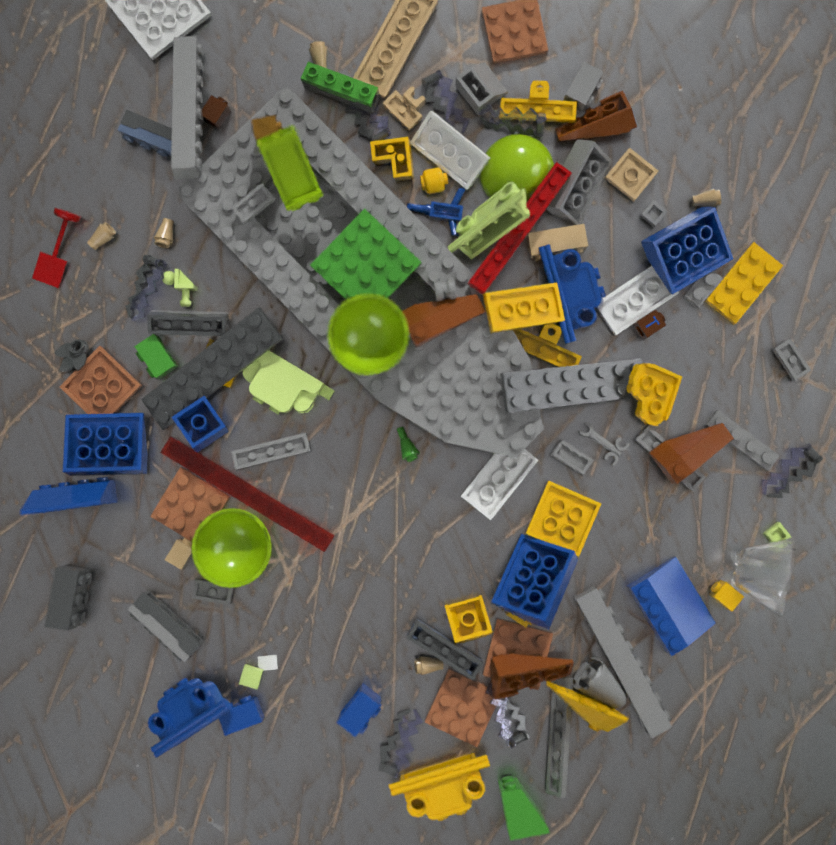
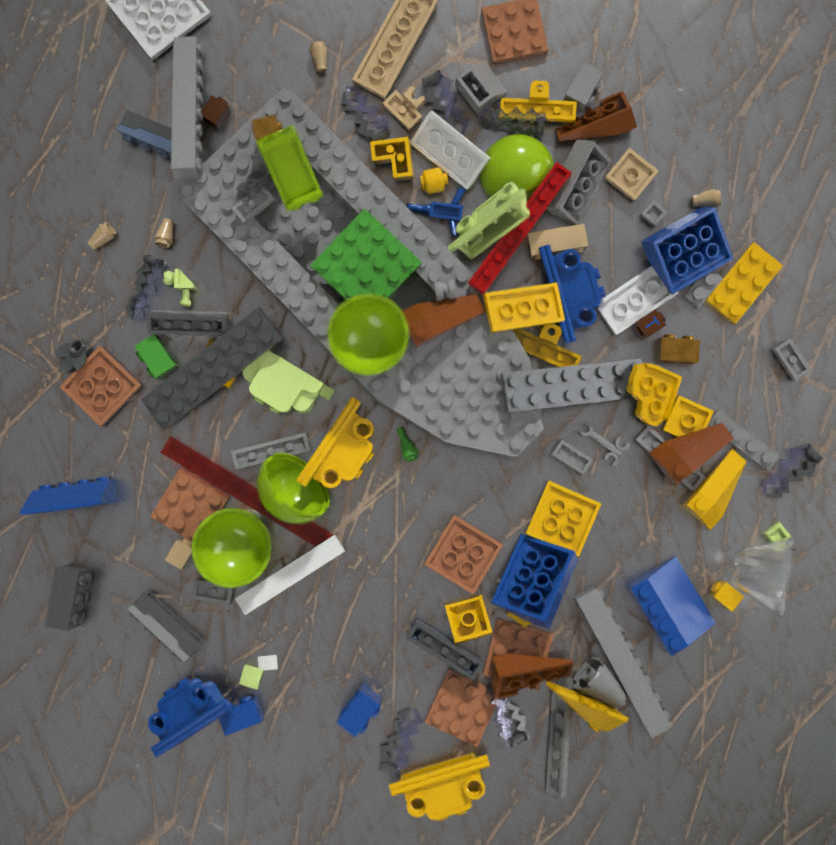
red piece [32,207,81,288] -> none
blue slope [63,413,148,476] -> none
blue brick [172,396,229,453] -> none
bright green piece [301,62,380,114] -> none
tan cone [414,656,444,676] -> none
white plate [461,449,538,520] -> none
bright green slope [498,776,549,841] -> none
none -> white slope [235,535,345,615]
none -> dark grey plate [237,171,272,198]
none -> lime piece [257,453,330,524]
none -> yellow brick [296,397,374,488]
none -> nougat plate [424,515,503,595]
none -> pearl gold brick [656,334,700,365]
none -> yellow plate [662,395,714,437]
none -> yellow wedge [681,448,747,530]

